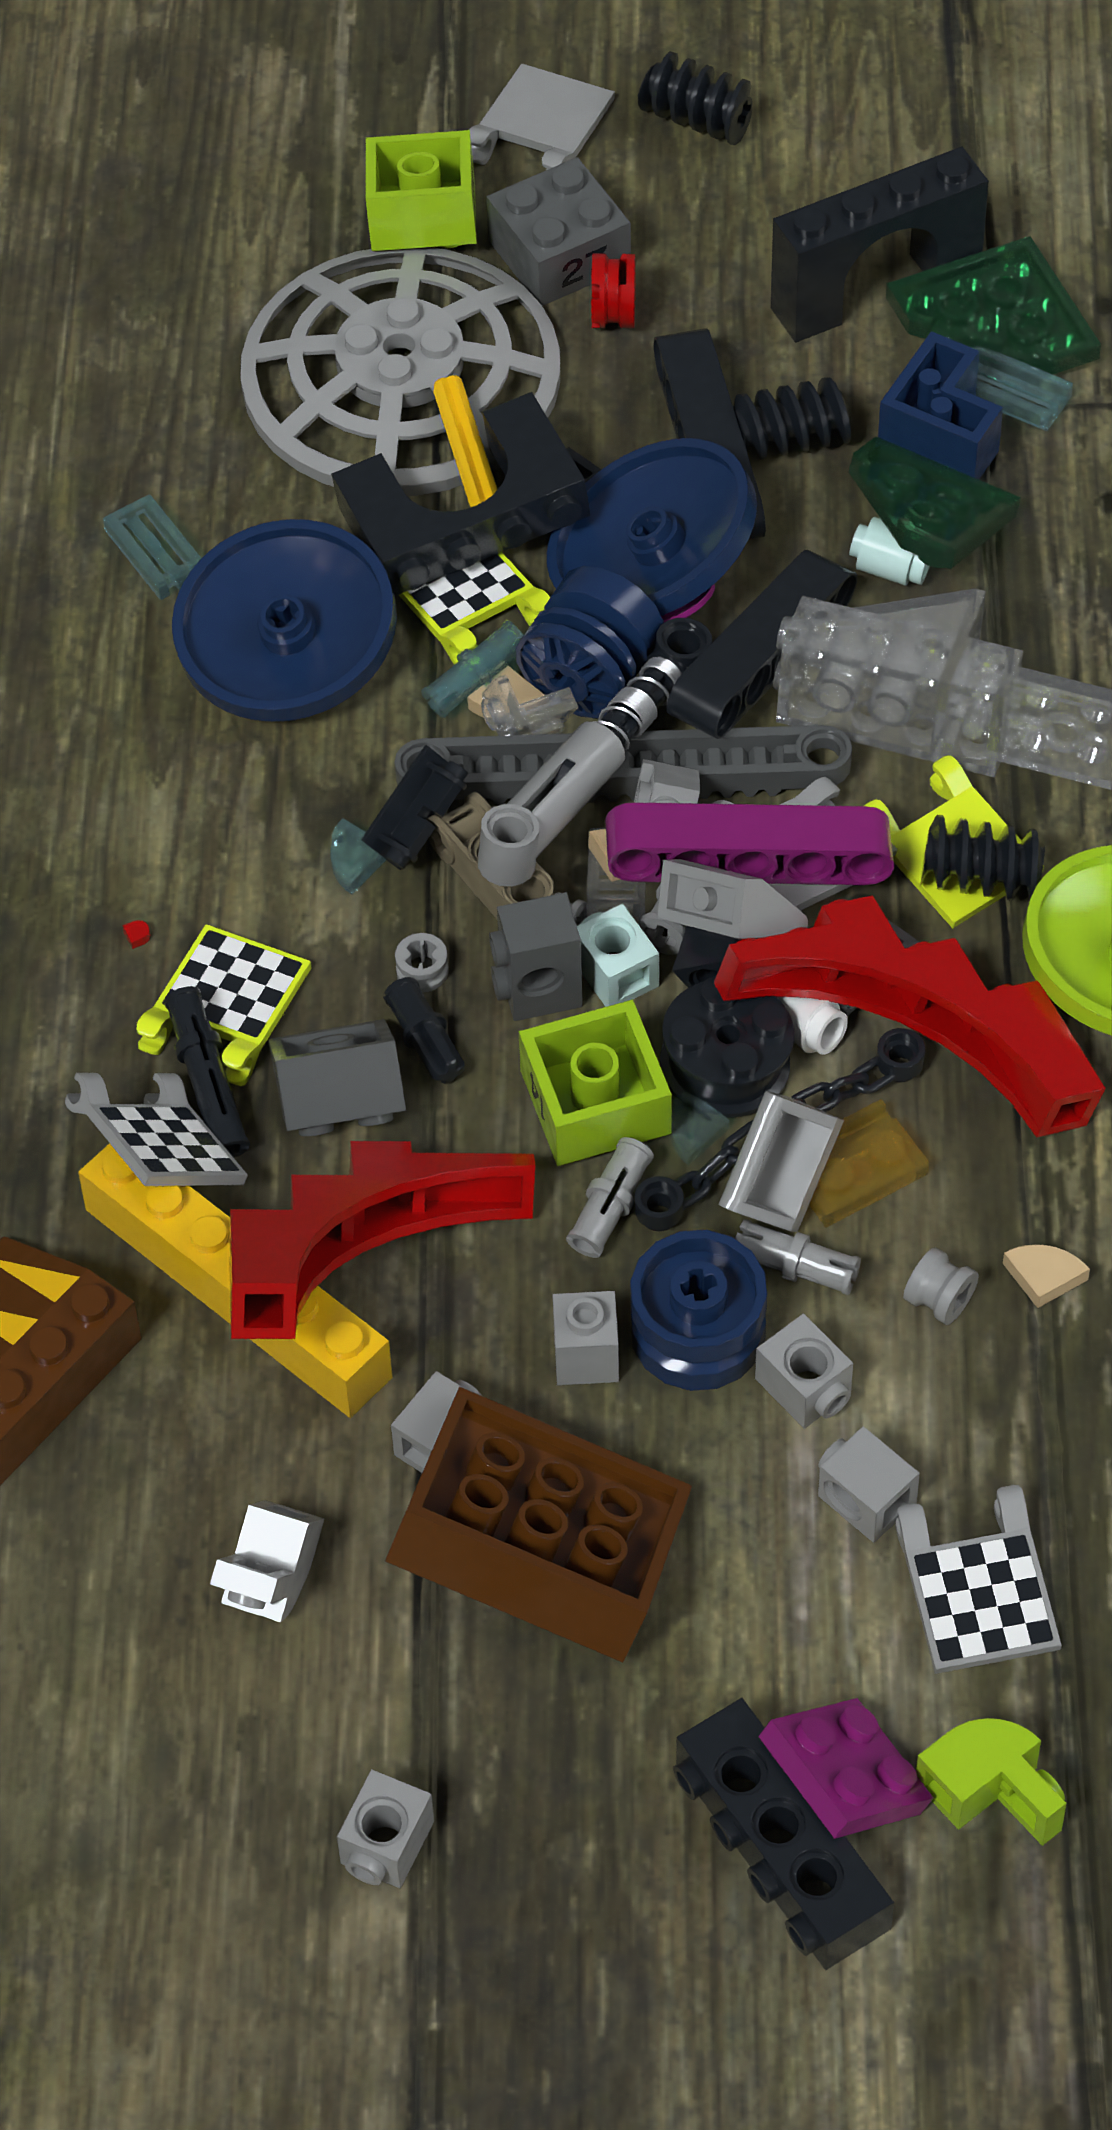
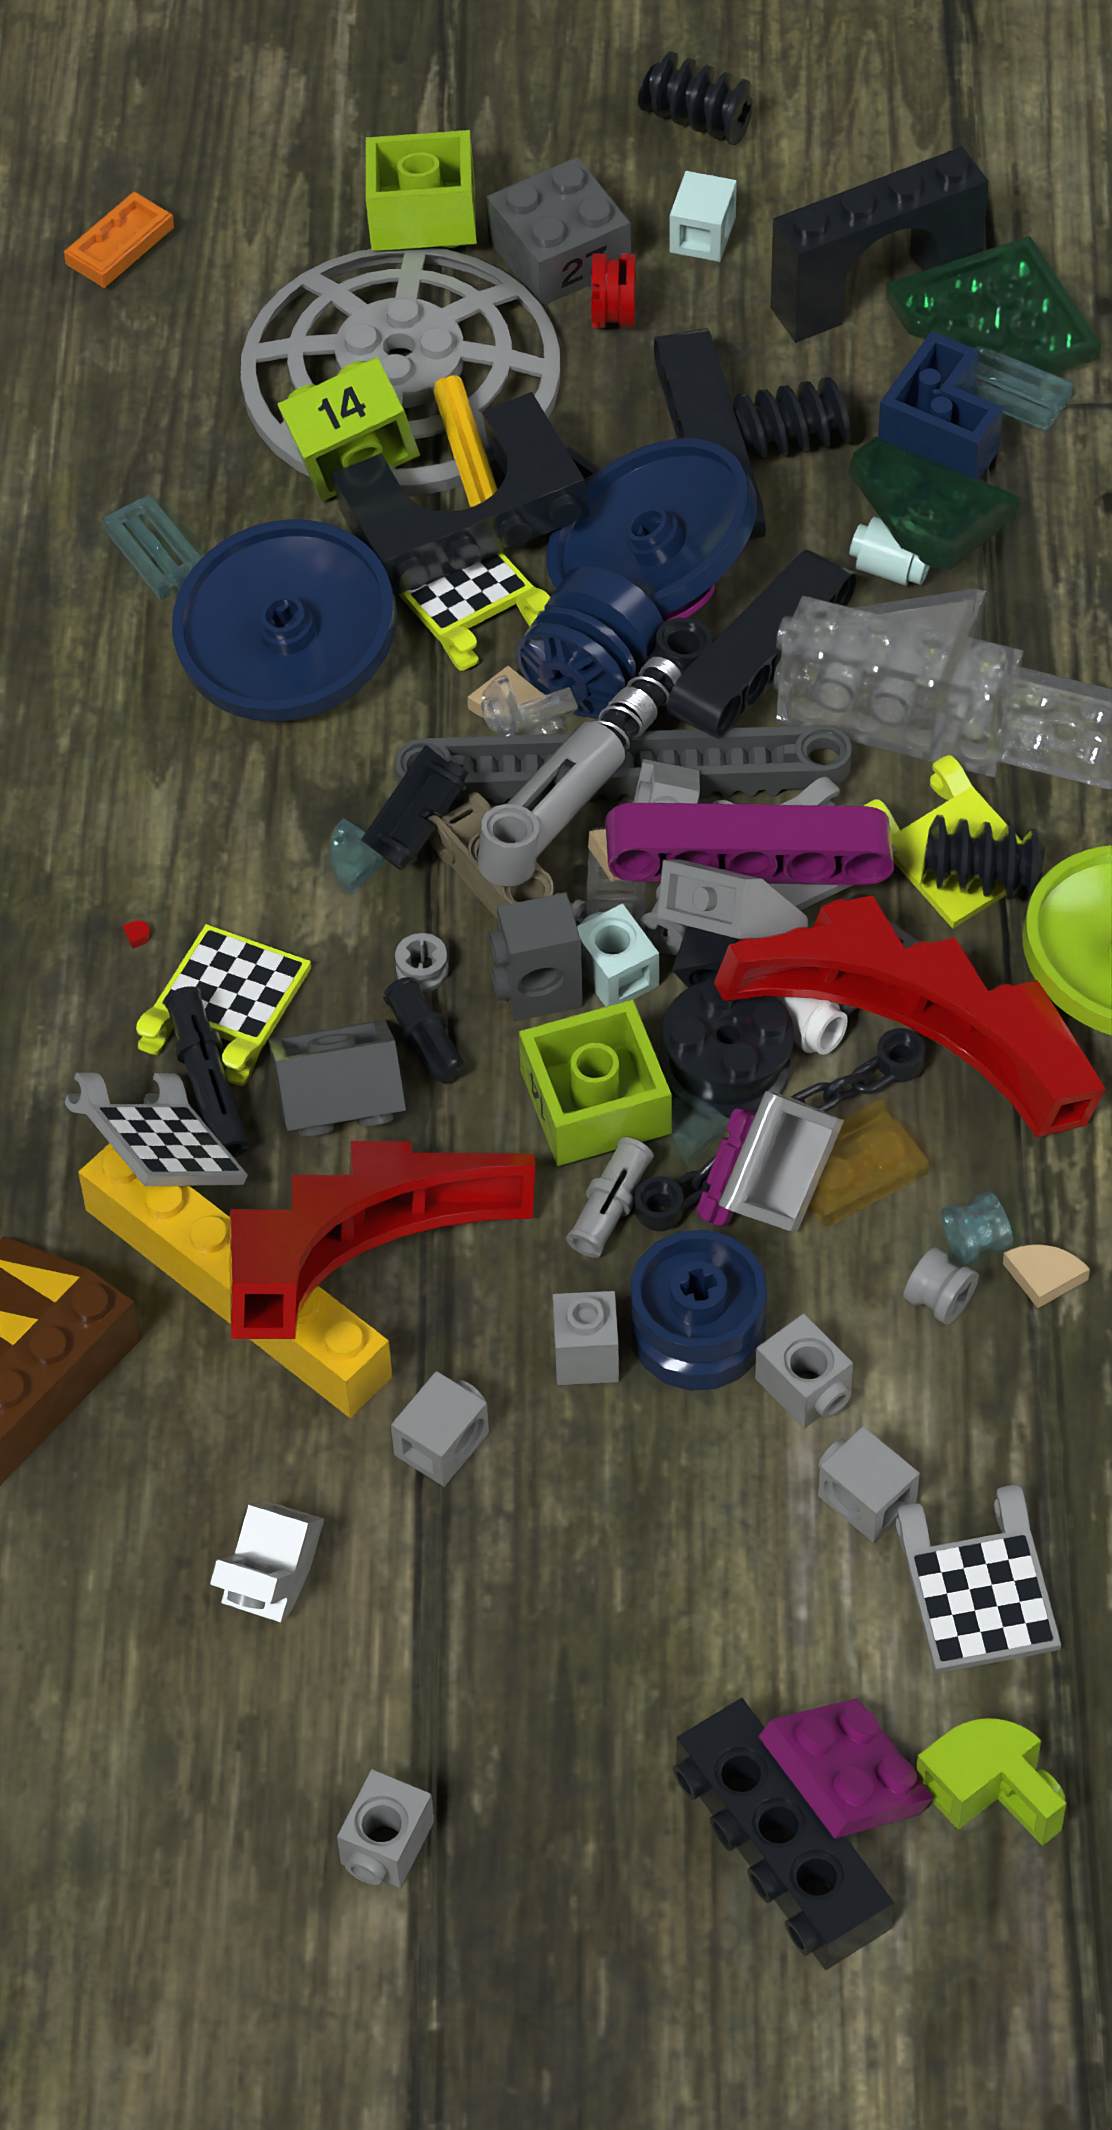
reddish brown slope [385,1386,692,1663] -> none
clear light blue pin [421,620,524,718] -> none
light grey flag [469,63,615,170] -> none
light grey pin [735,1219,861,1295] -> none
none -> orange plate [64,191,174,288]
none -> lime brick [277,356,420,502]
none -> light aqua brick [670,171,737,262]
none -> magenta axle [696,1108,756,1226]
none -> clear light blue wheel [941,1191,1013,1265]

